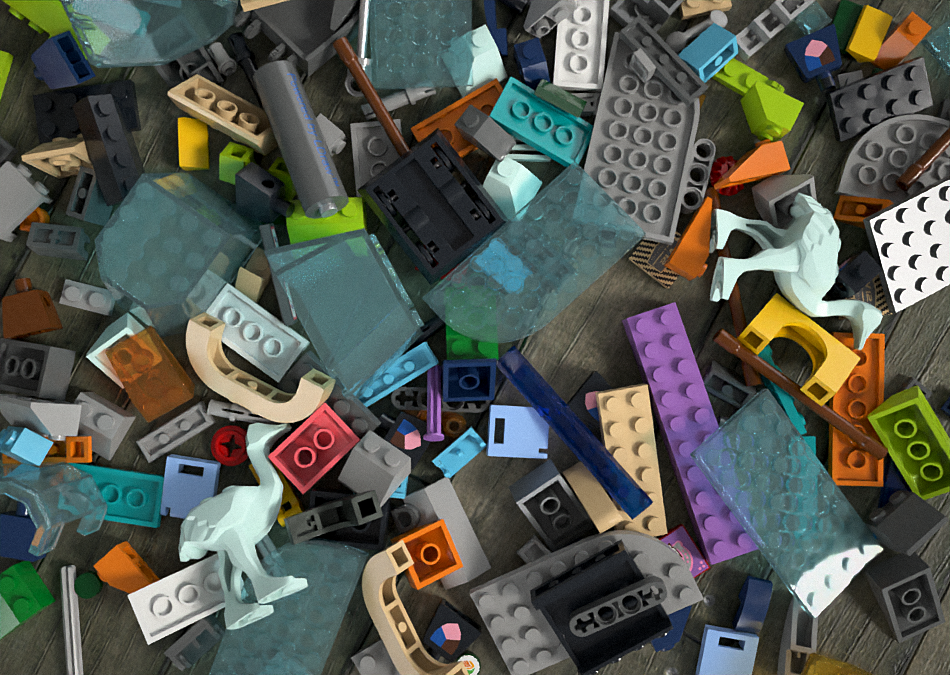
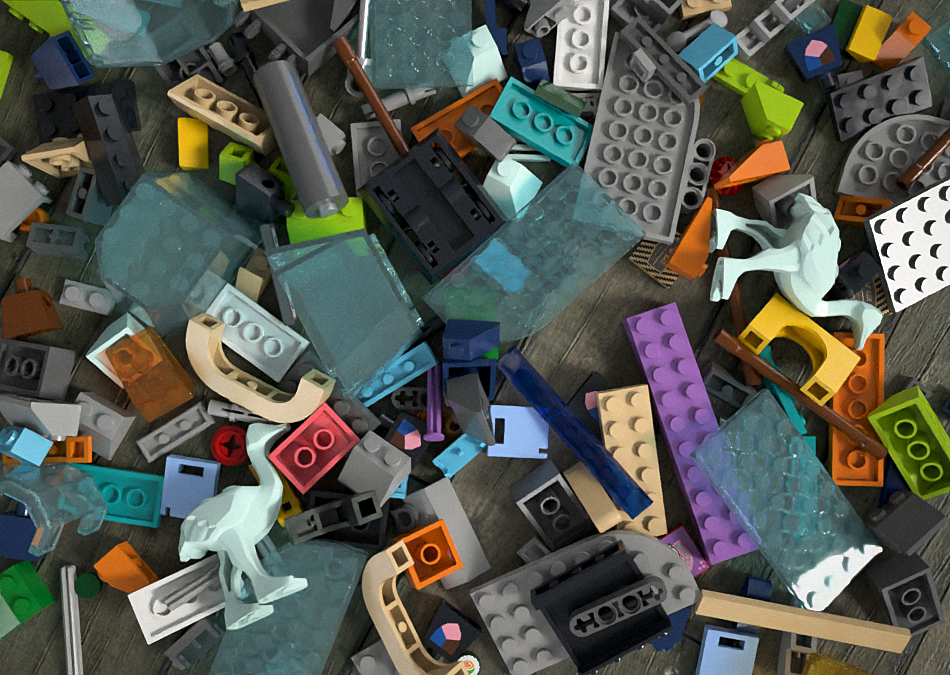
none -> light grey axle [164,563,220,611]
none -> dark blue slope [443,319,500,361]
none -> dark grey slope [444,372,495,446]
none -> tan tile [695,589,912,653]

